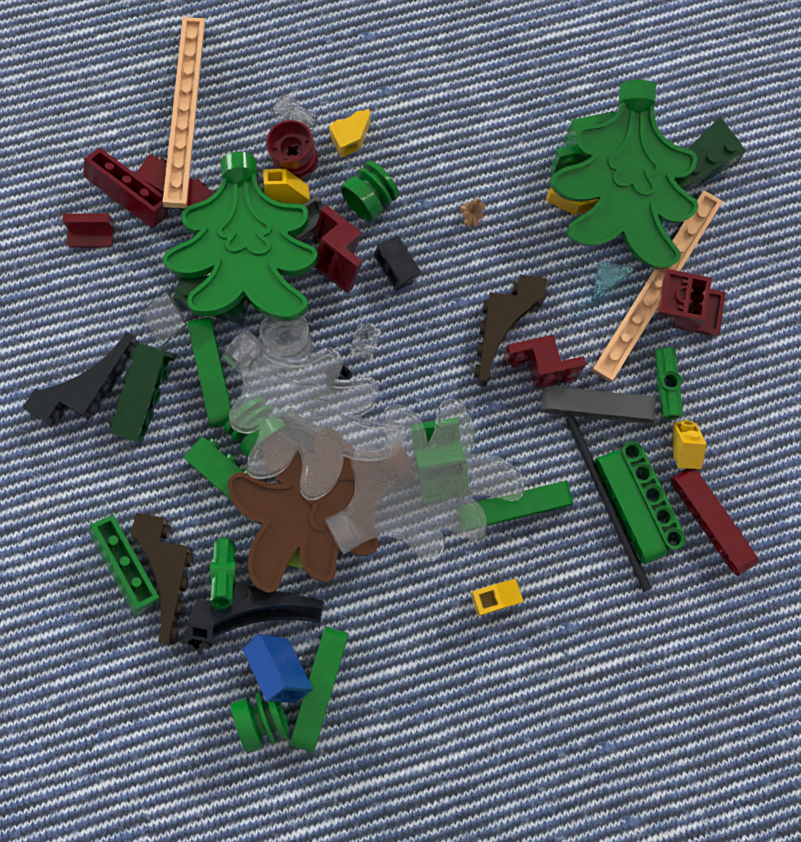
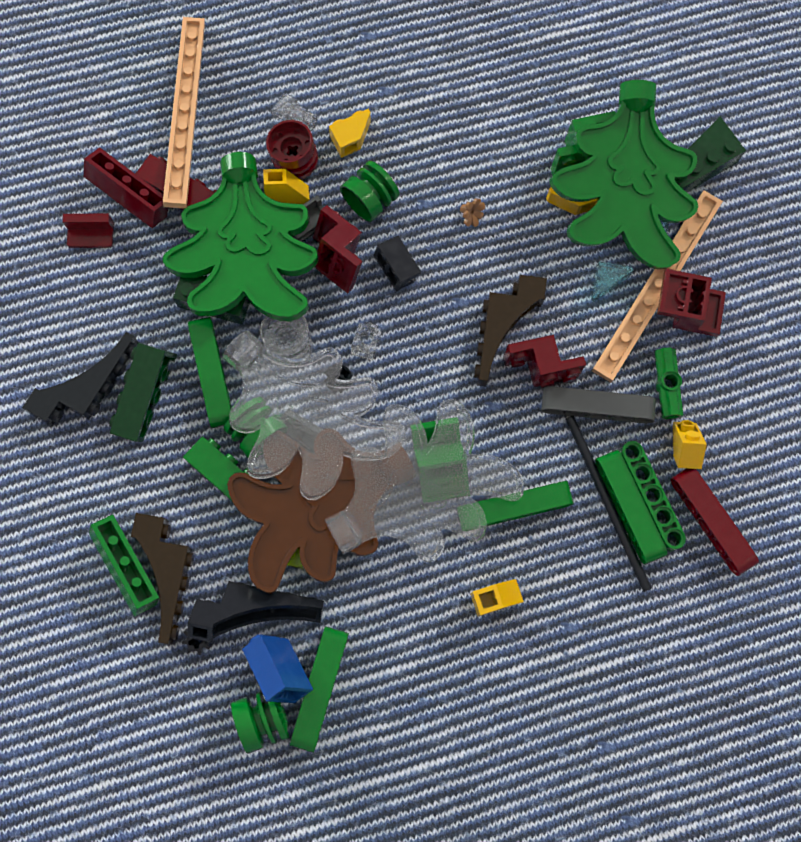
clear piece [142,291,188,346] -> none
green piece [210,538,236,609] -> none

